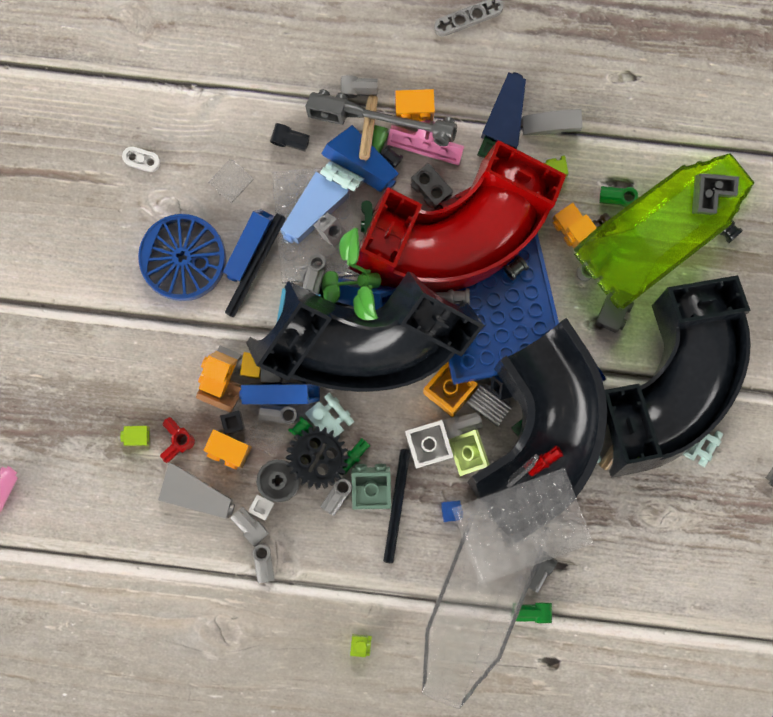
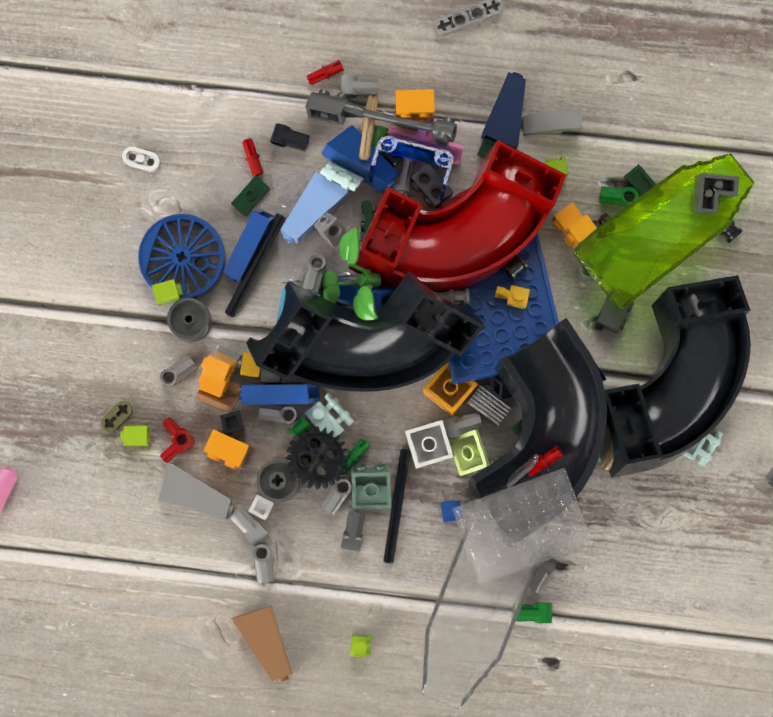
none -> olive beam [101,401,133,432]
none -> lime brick [152,279,183,306]
none -> light grey piece [160,355,198,387]
none -> dark grey wheel [167,298,212,342]
none -> dark green plate [231,175,270,217]
none -> medium nougat slope [233,605,292,682]
none -> red axle [242,138,264,177]
none -> red axle [307,60,344,85]
none -> dark grey piece [341,511,365,552]
none -> clear blue windscreen [369,133,455,201]
none -> light grey pin [394,151,416,197]
none -> yellow plate [495,285,530,309]
none -> dark green plate [624,164,663,206]

